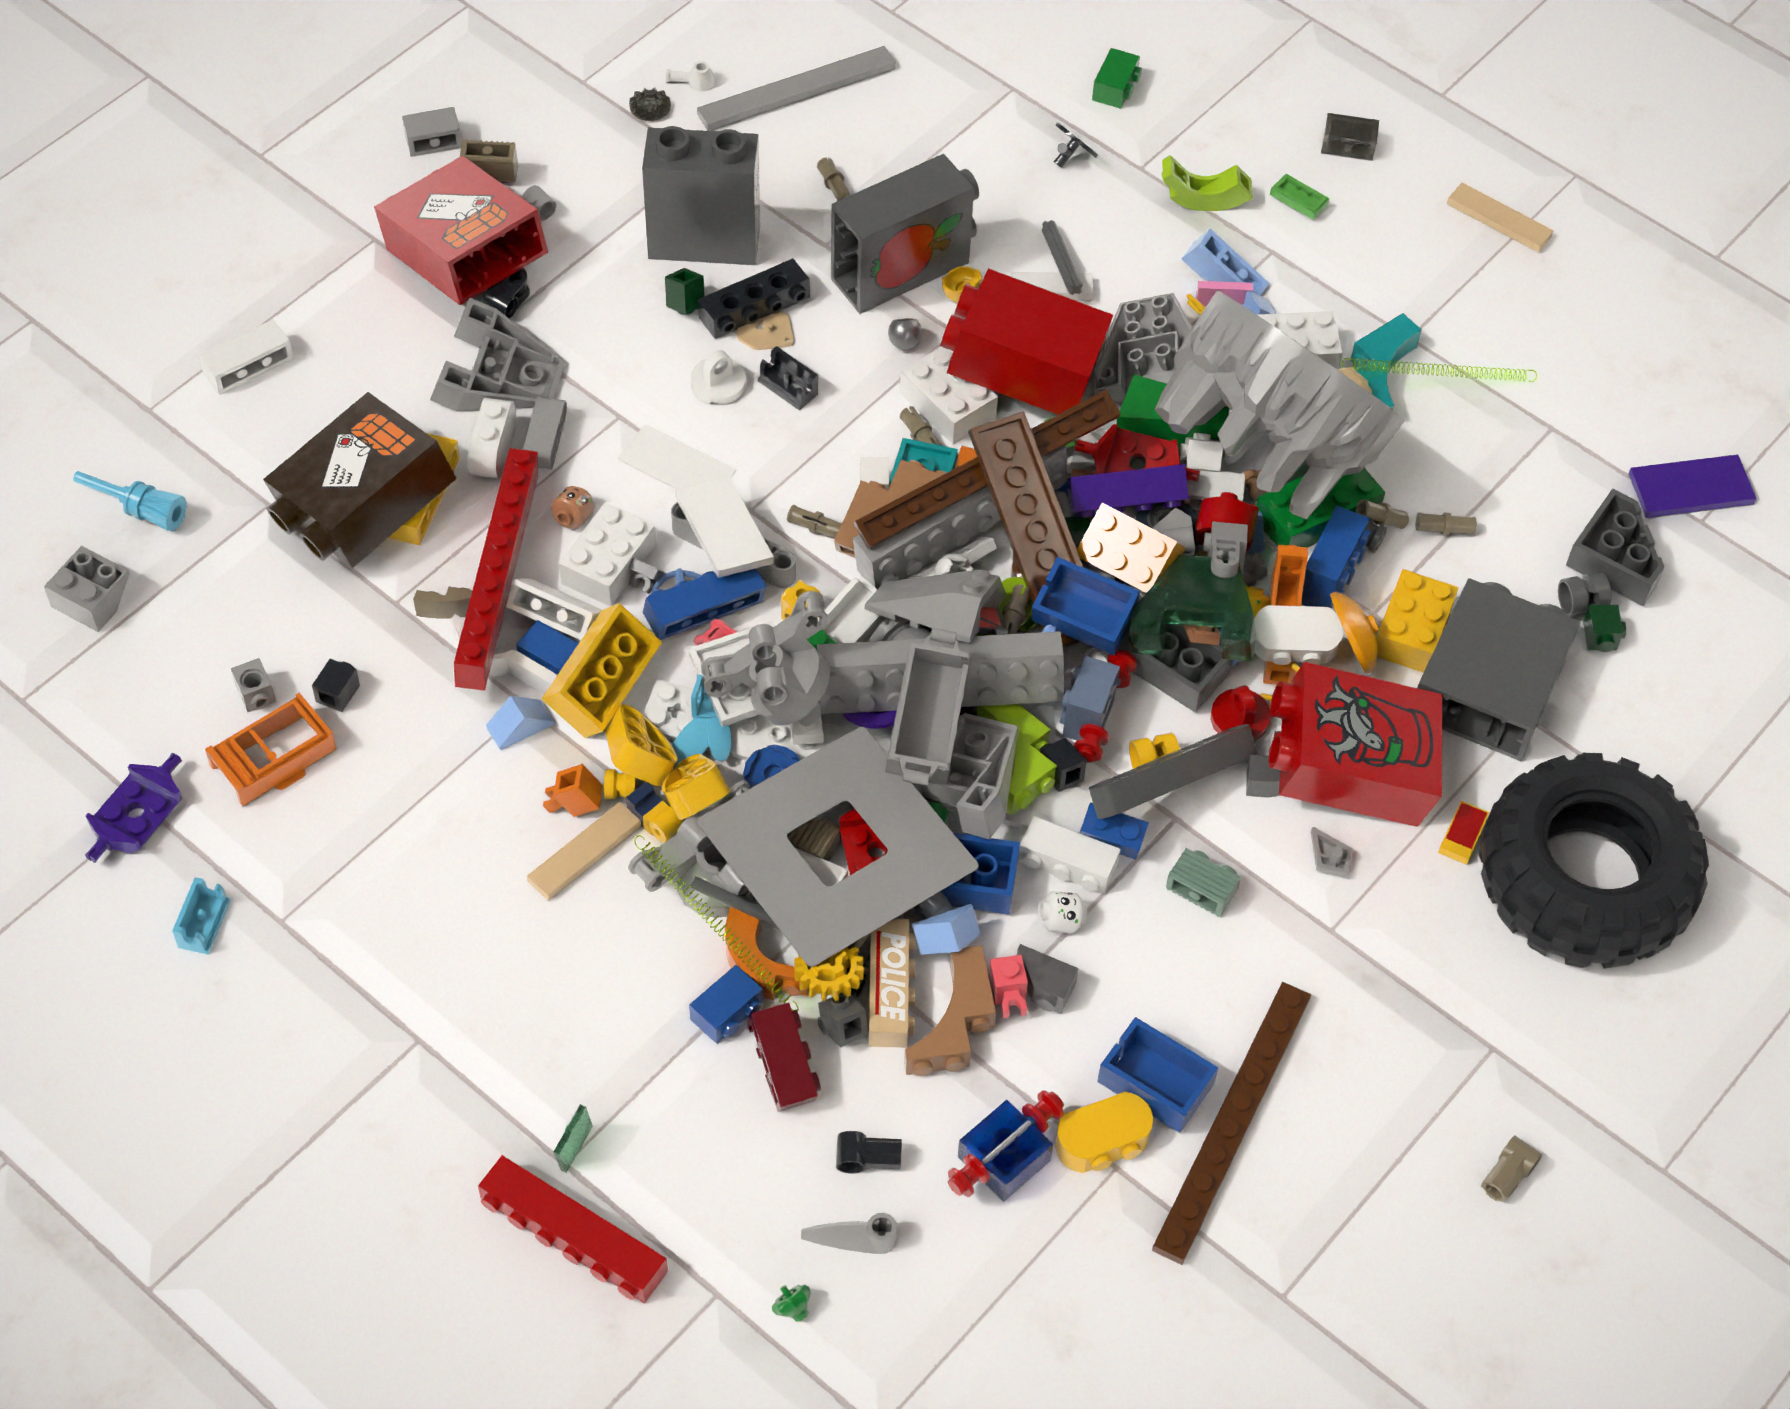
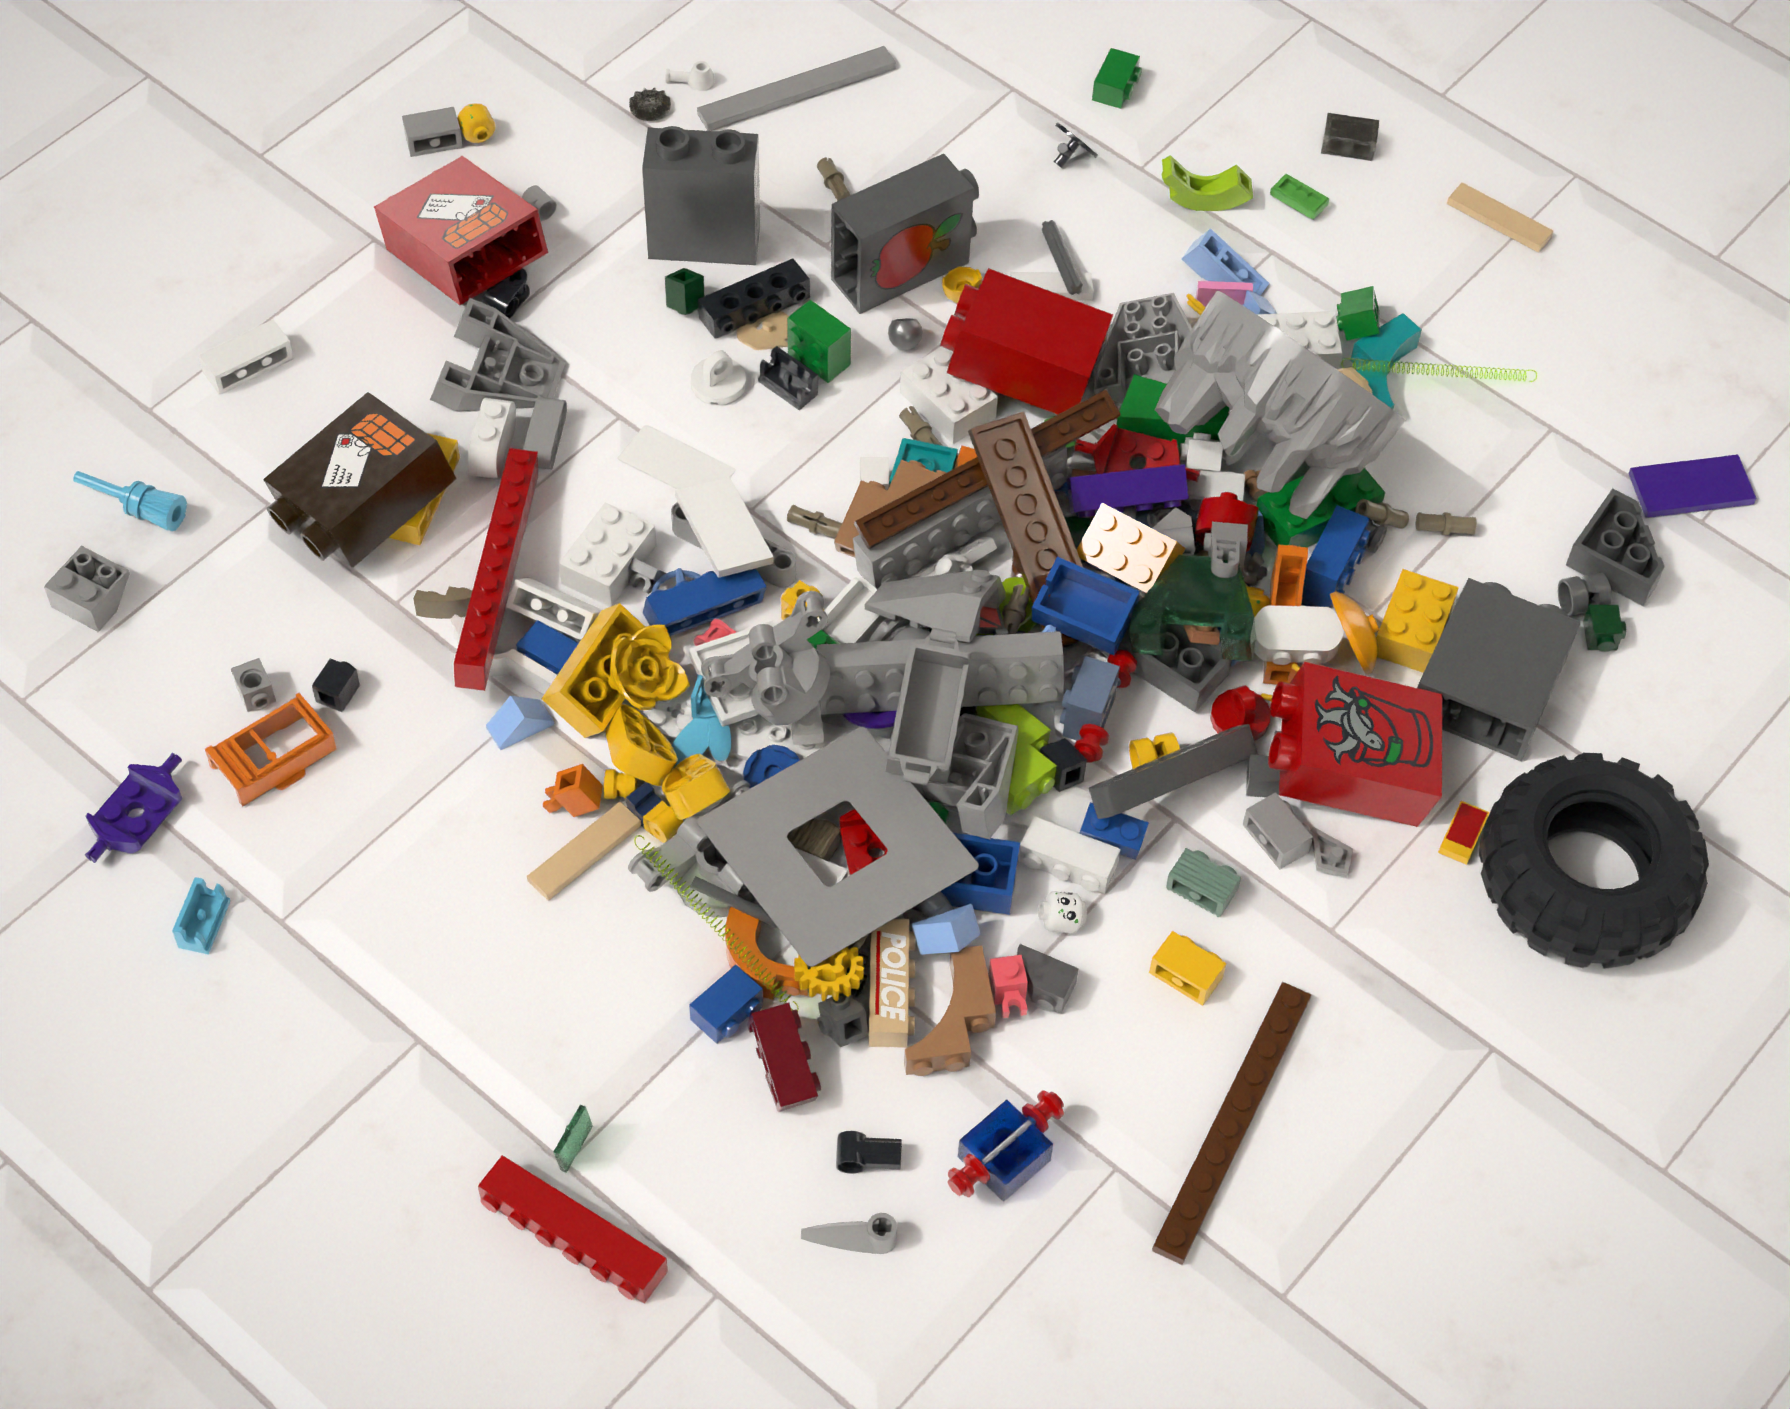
dark tan brick [460,139,518,183] -> none
nougat head [551,486,594,529] -> none
green piece [771,1284,811,1322] -> none
yellow brick [1055,1092,1153,1173] -> none
blue piece [1097,1017,1219,1133] -> none
dark tan piece [1481,1135,1543,1203] -> none
none -> yellow head [457,103,495,143]
none -> yellow brick [608,625,690,711]
none -> green brick [787,299,851,383]
none -> yellow brick [1149,931,1227,1006]
none -> light grey brick [1243,792,1313,870]
none -> green brick [1336,286,1380,341]

